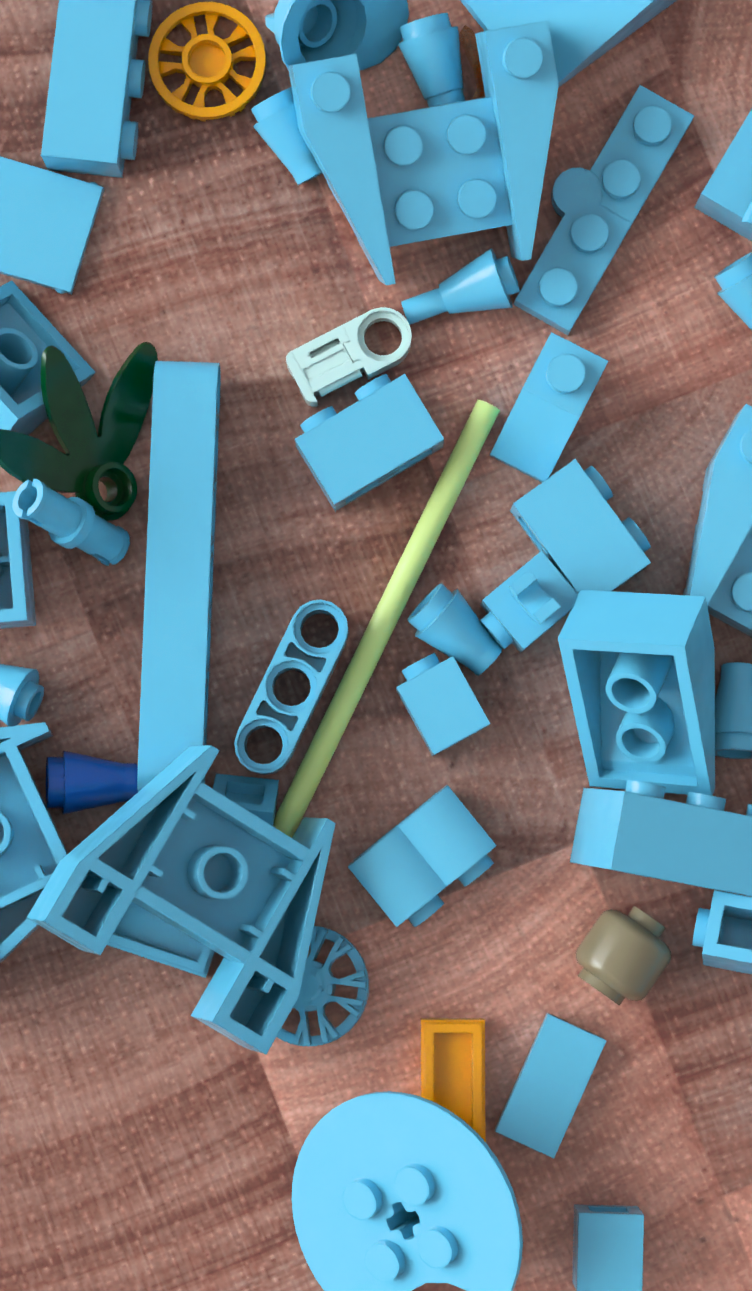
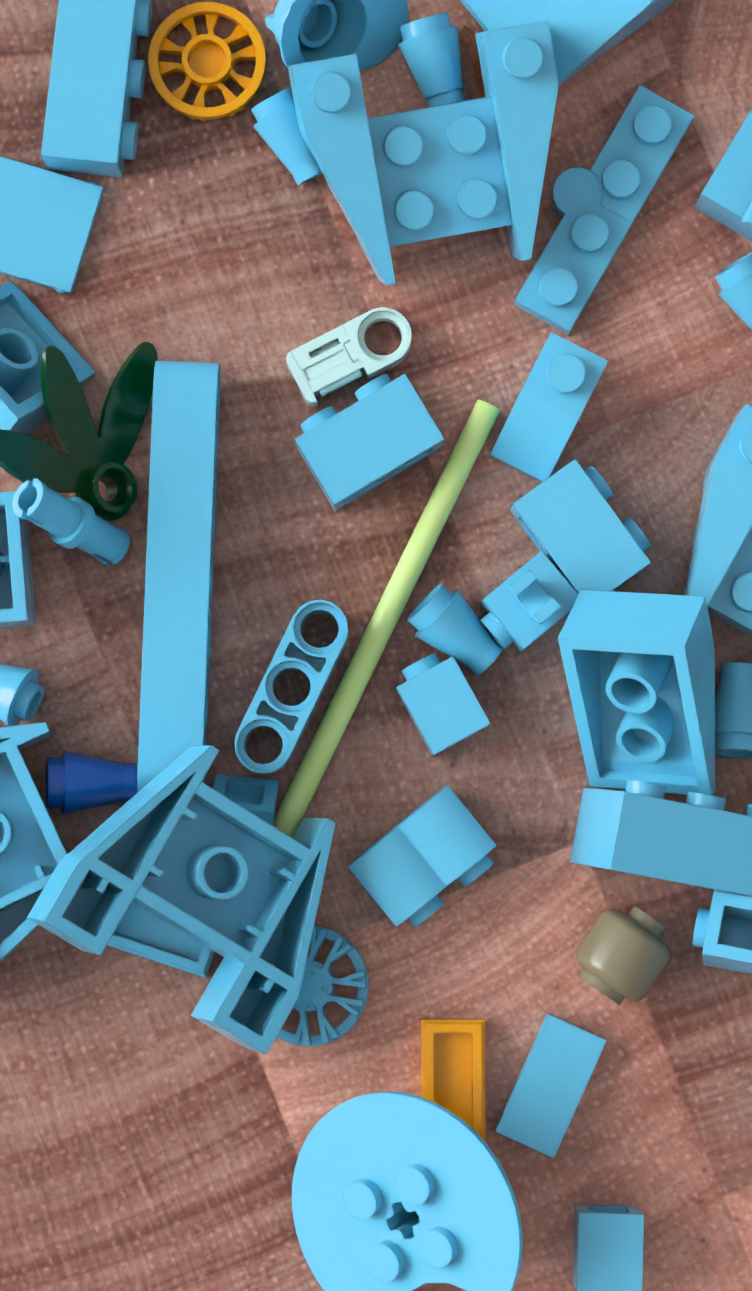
medium azure cone [401,248,520,325] -> none

